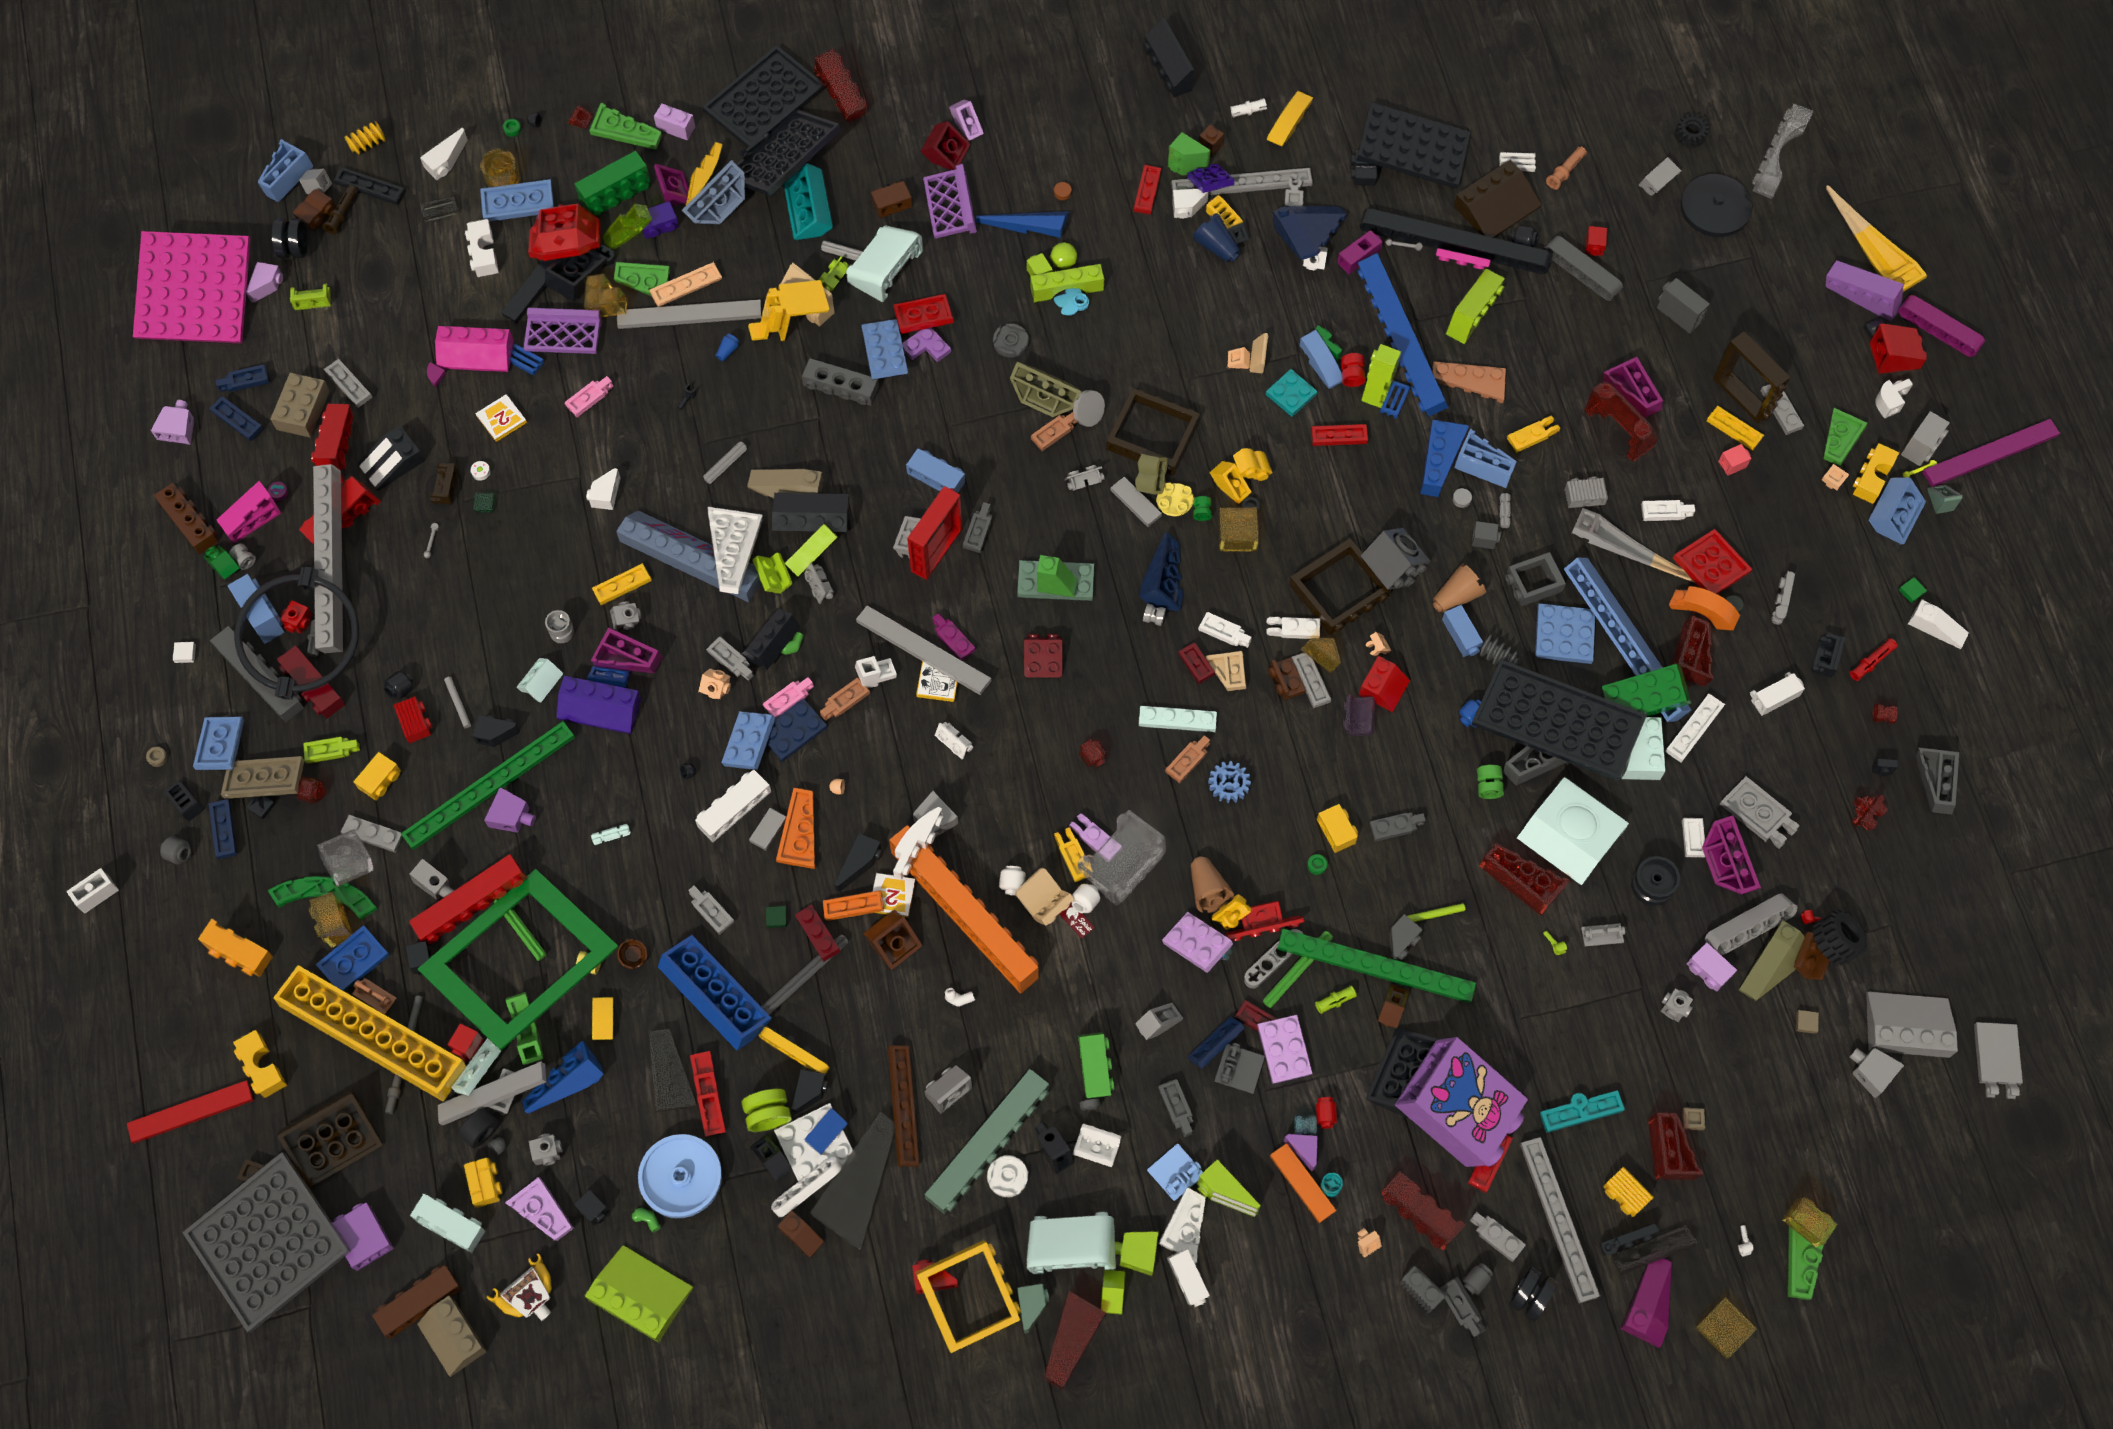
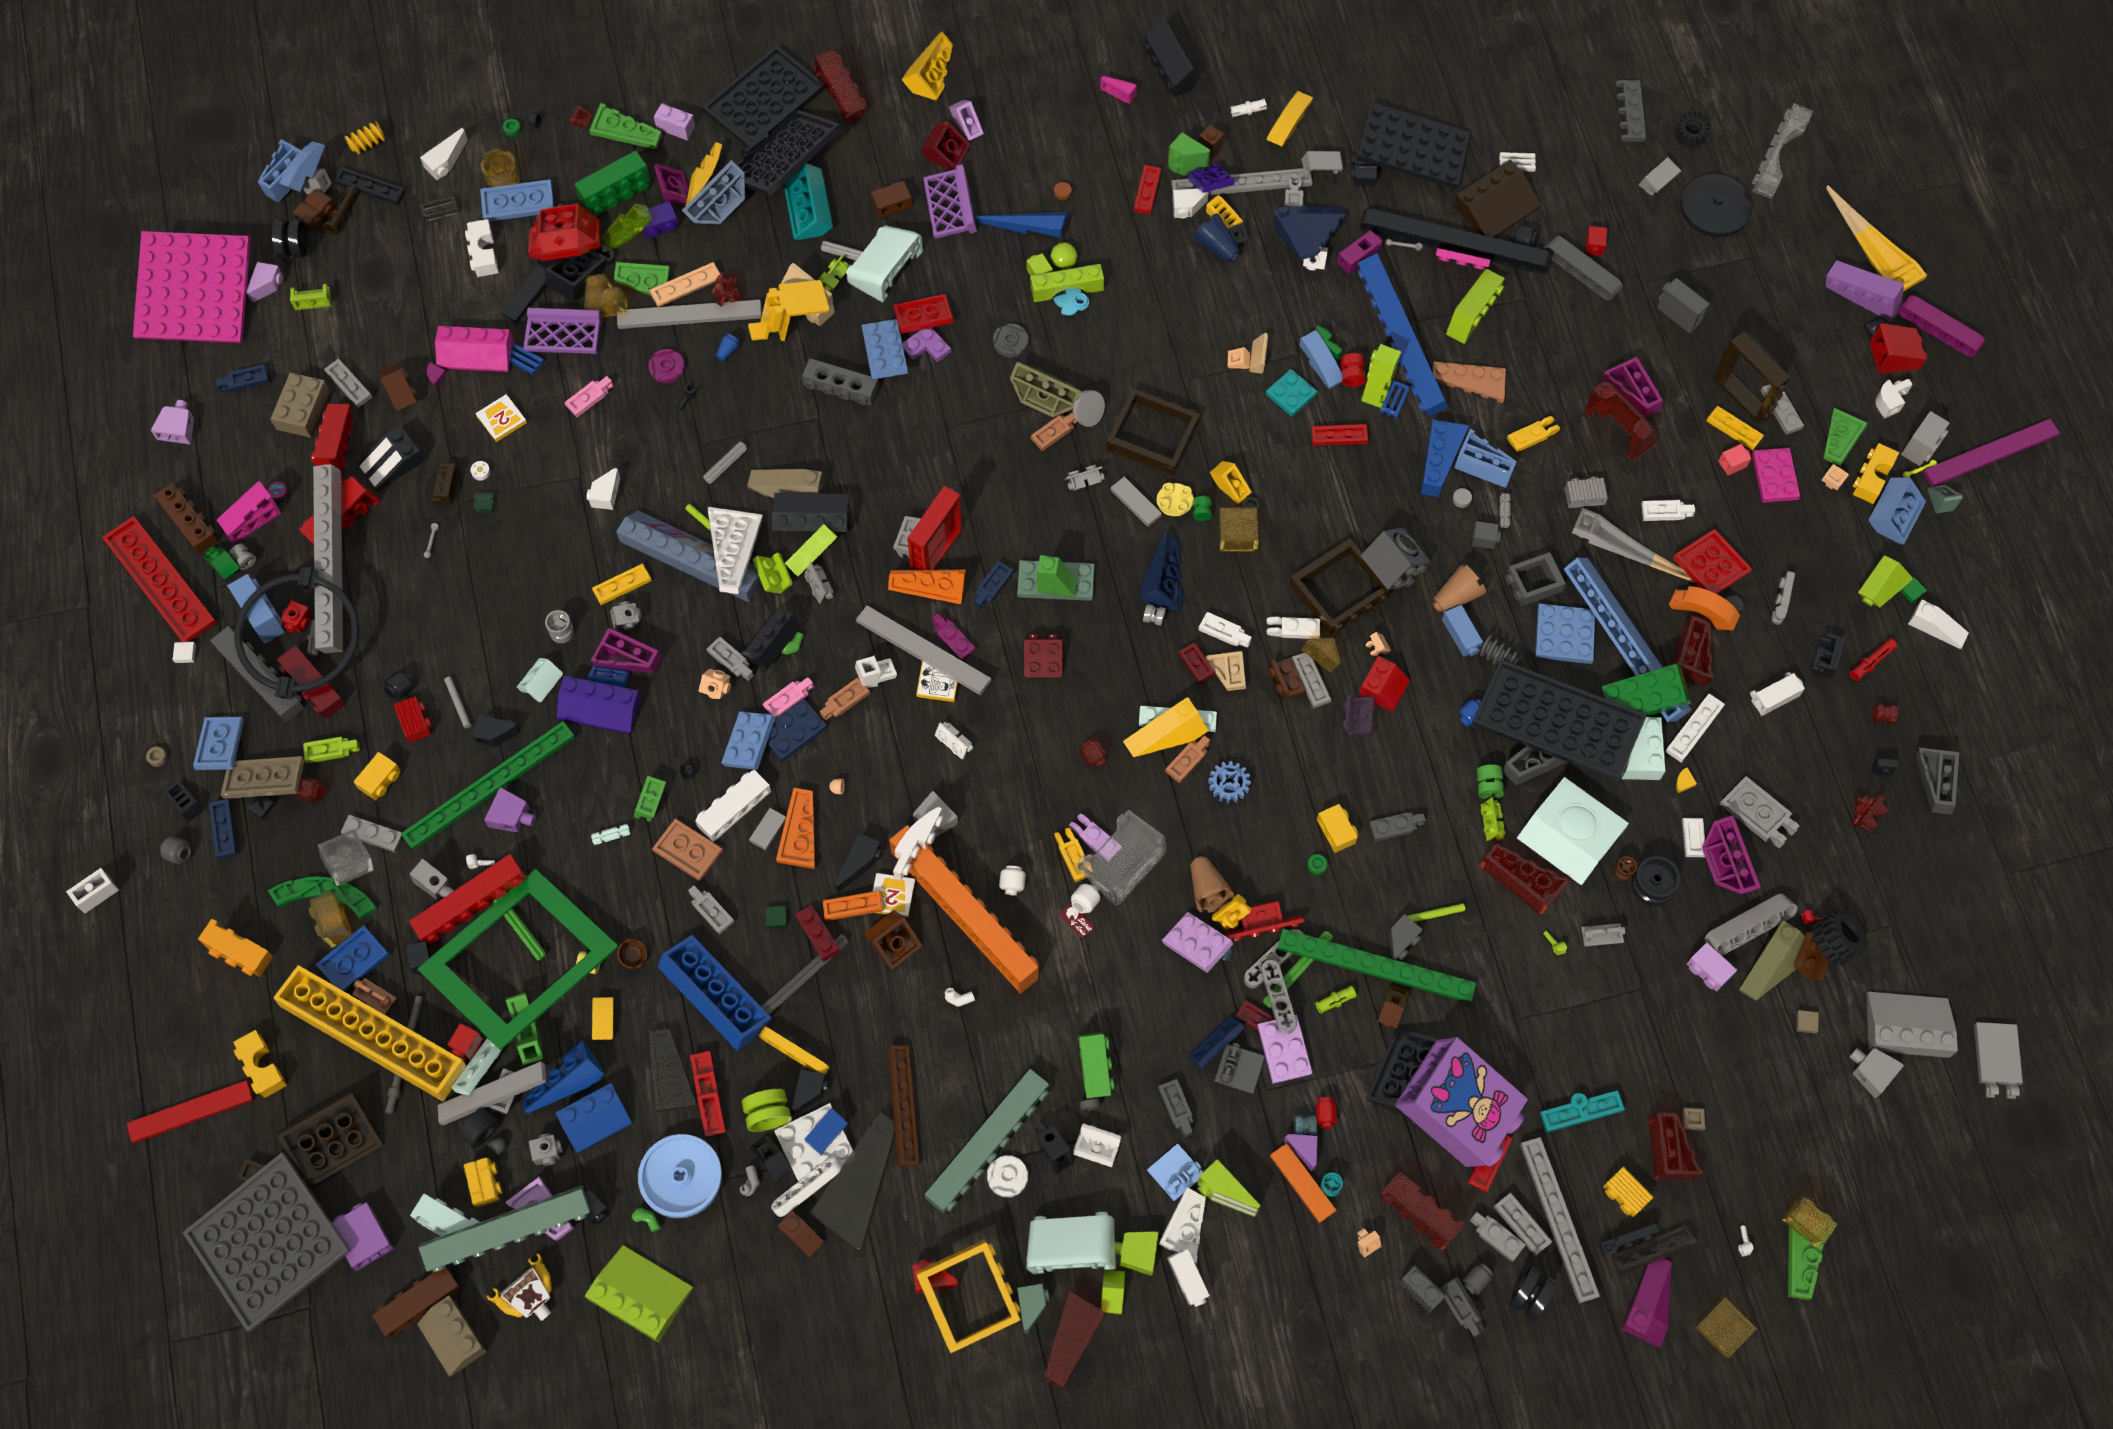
dark blue plate [209,396,263,442] -> none
medium blue brick [906,448,965,493] -> none
light grey slope [925,1066,972,1114] -> none
dark grey hinge [963,502,992,553] -> none
tan bracket [1015,868,1074,926] -> none
olive brick [1135,454,1168,495] -> none
light grey slope [1135,1003,1183,1040] -> none
yellow brick [1233,448,1273,481] -> none
nougat pin [1546,146,1587,190] -> none
light grey brick [1660,989,1693,1022] -> none
none -> red plate [102,516,217,643]
none -> medium blue slope [279,141,325,192]
none -> reddish brown brick [377,363,417,411]
none -> sand green brick [419,1185,591,1272]
none -> white hand [466,854,495,869]
none -> blue slope [556,1083,632,1154]
none -> bright green hinge [634,776,666,821]
none -> magenta tile [648,349,685,383]
none -> nougat tile [652,818,723,881]
none -> lime bar [685,504,711,531]
none -> clear red hips [712,273,741,307]
none -> light grey arm [740,1165,760,1196]
none -> orange wing [888,570,966,604]
none -> yellow wedge [902,32,953,100]
none -> dark blue hinge [974,561,1014,610]
none -> dark pink slope [1101,76,1137,104]
none -> yellow wedge [1123,697,1208,757]
none -> light grey beam [1261,960,1296,1034]
none -> light grey hinge [1301,151,1343,174]
none -> lime hinge [1481,798,1505,841]
none -> light grey plate [1494,1193,1552,1256]
none -> reddish brown wheel [1614,856,1637,881]
none -> dark grey hinge [1615,80,1646,142]
none -> yellow tile [1676,768,1697,793]
none -> dark pink plate [1752,448,1800,503]
none -> lime slope [1858,555,1913,608]

